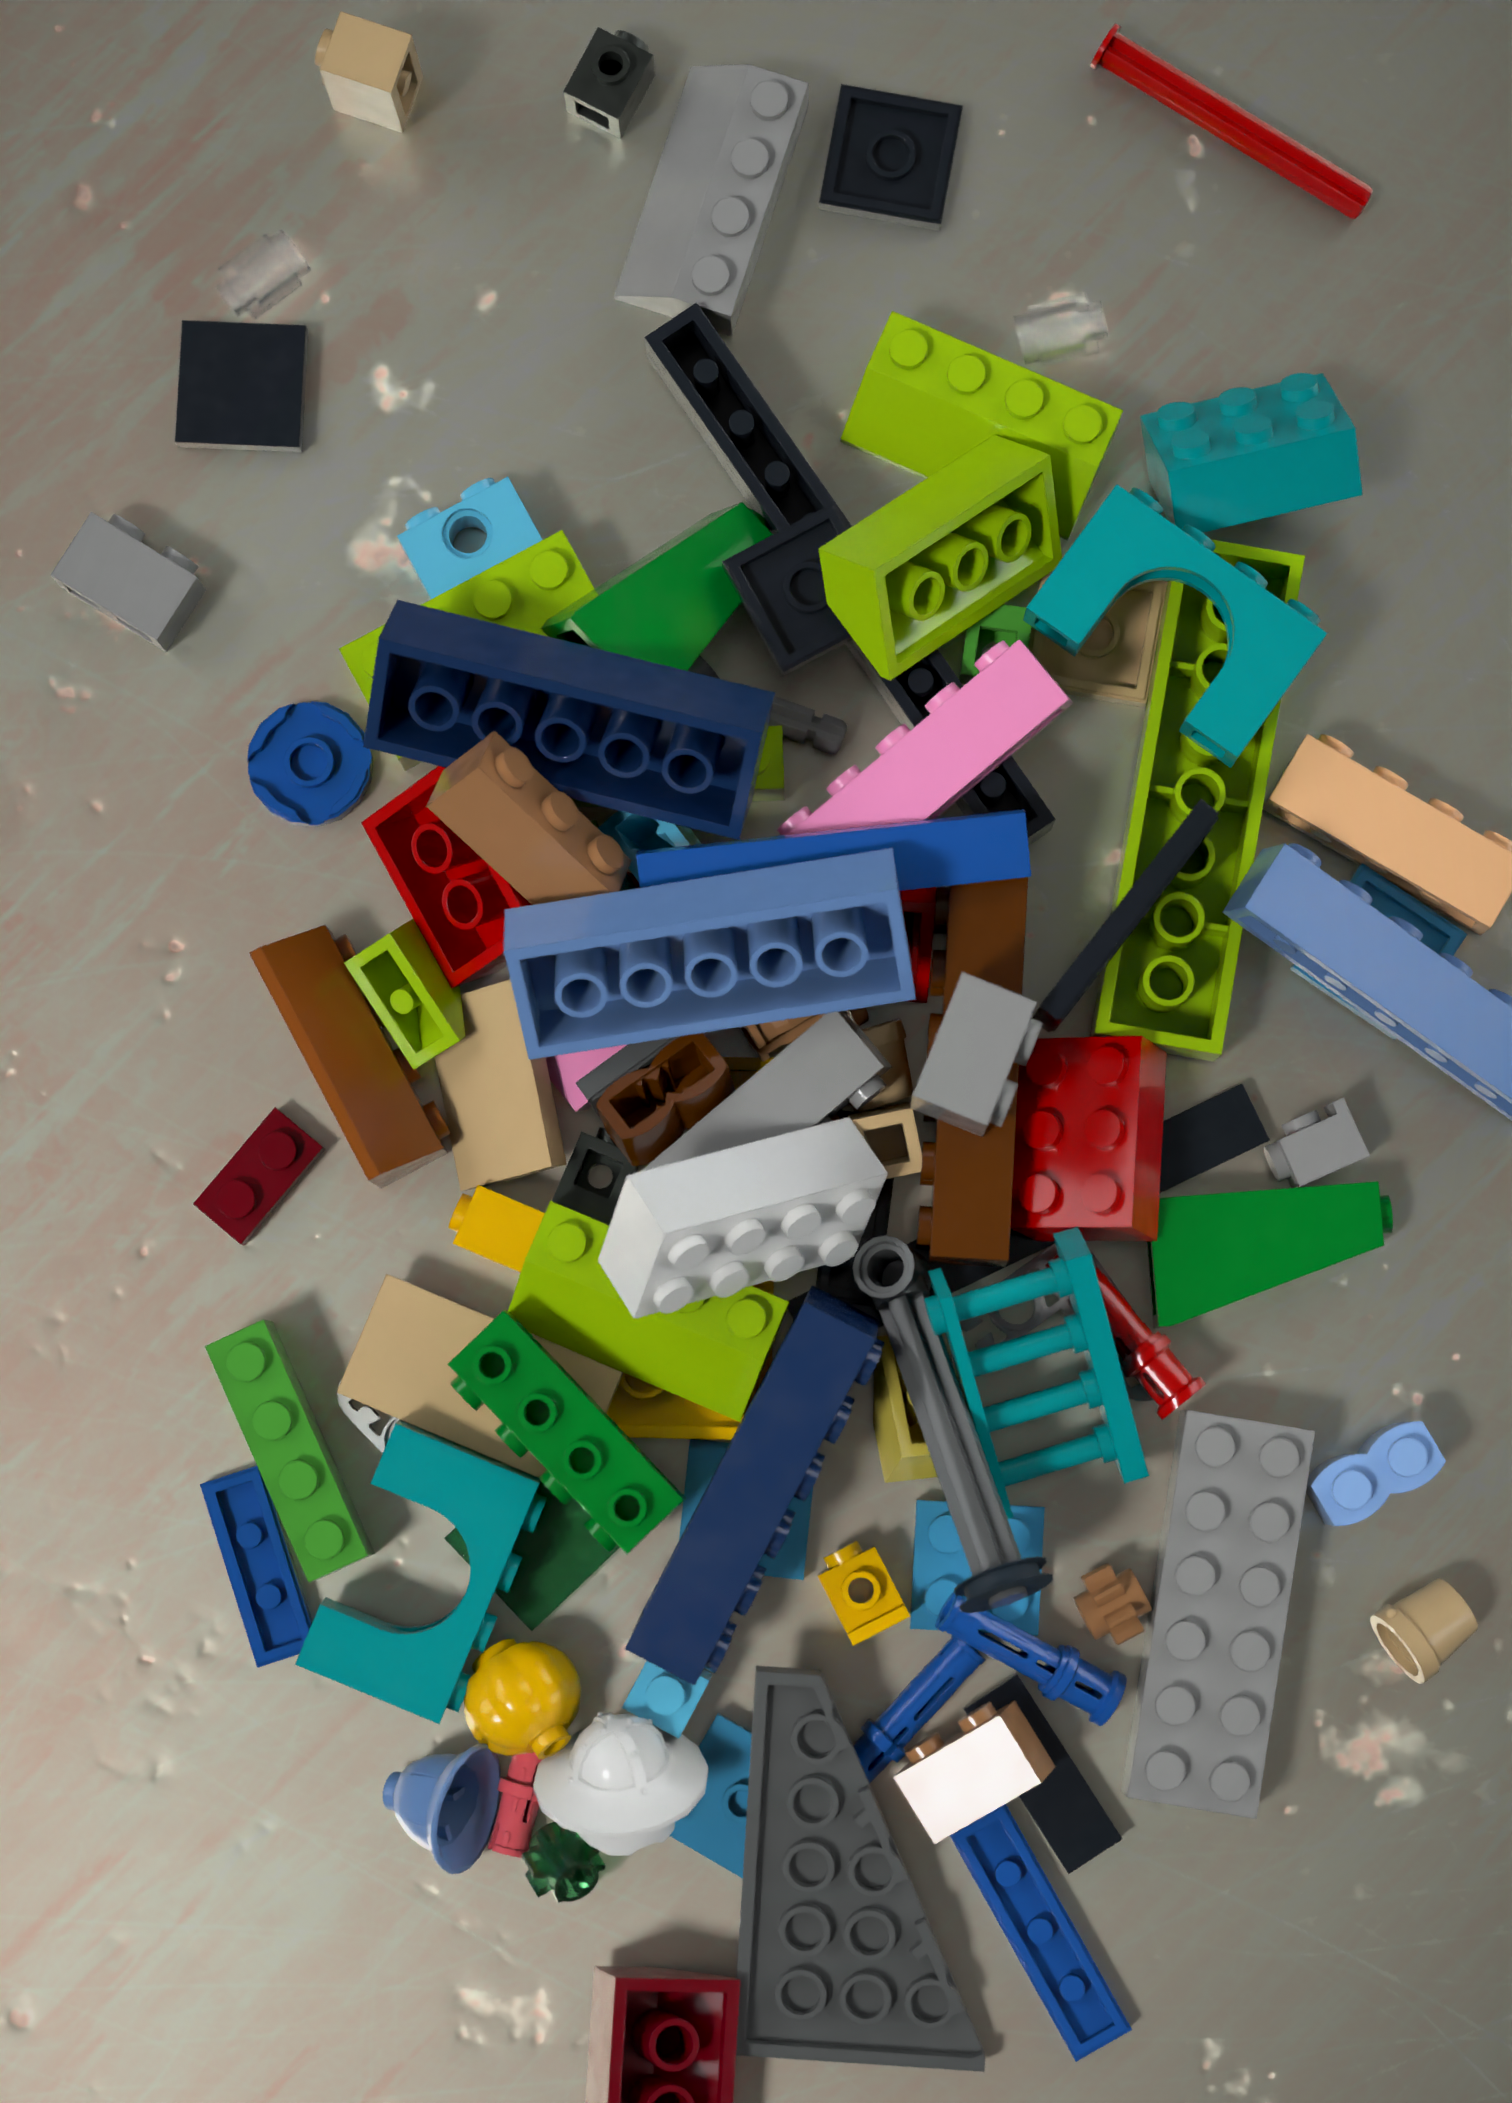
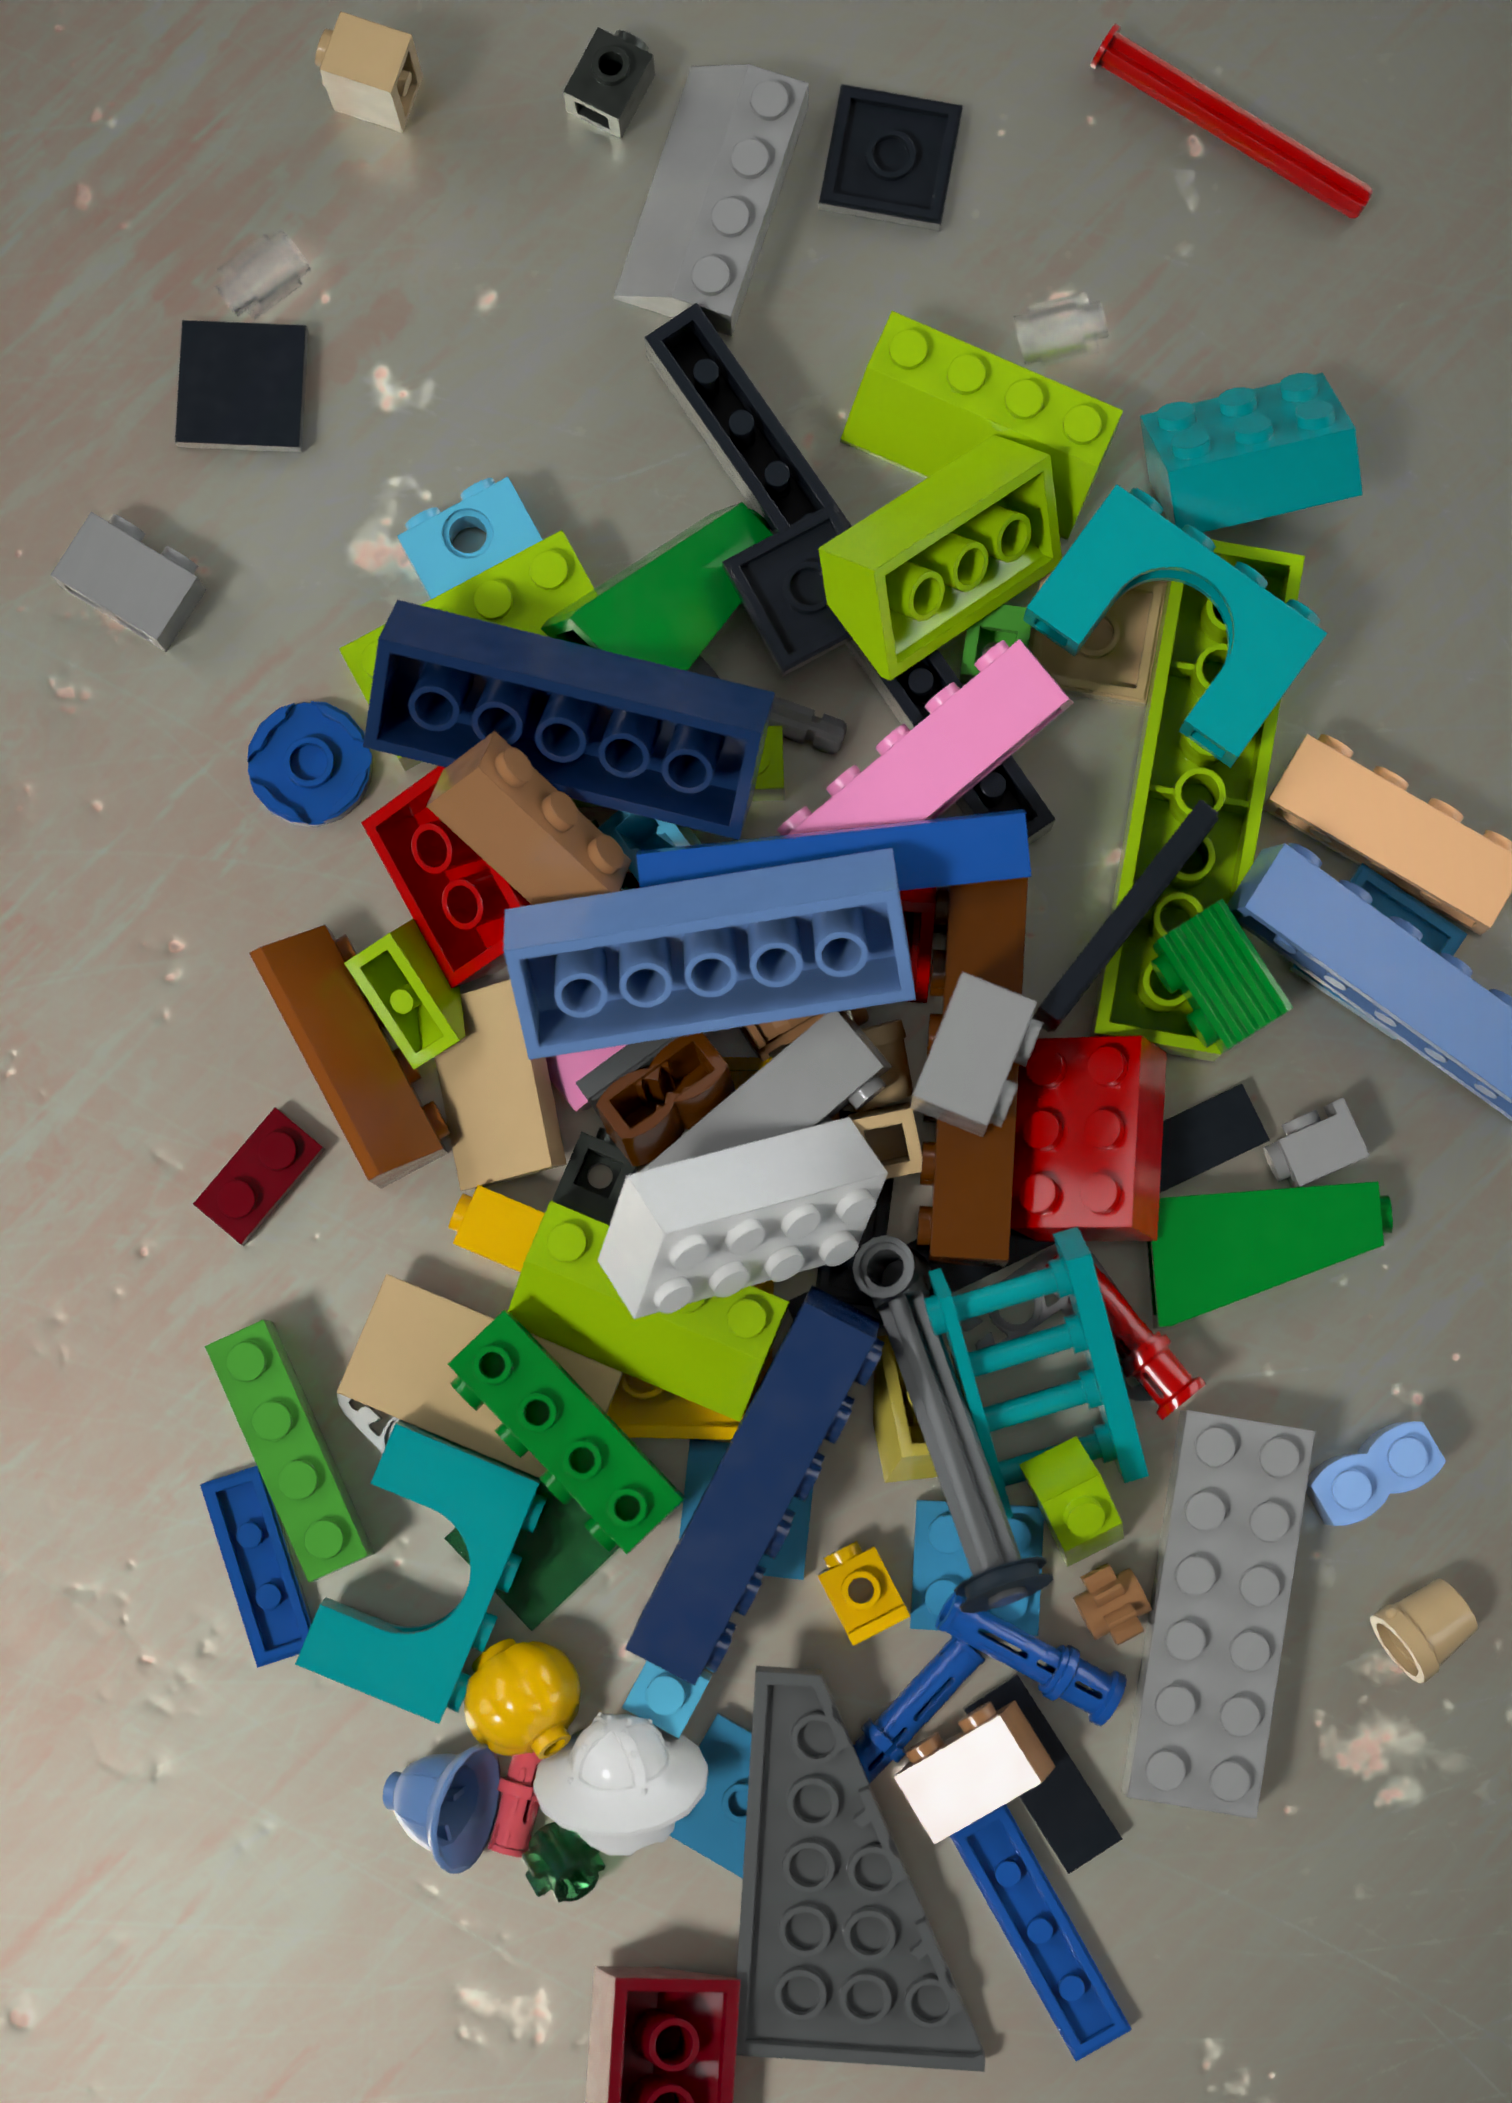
none -> lime slope [1019,1436,1124,1567]
none -> green brick [1151,899,1293,1054]

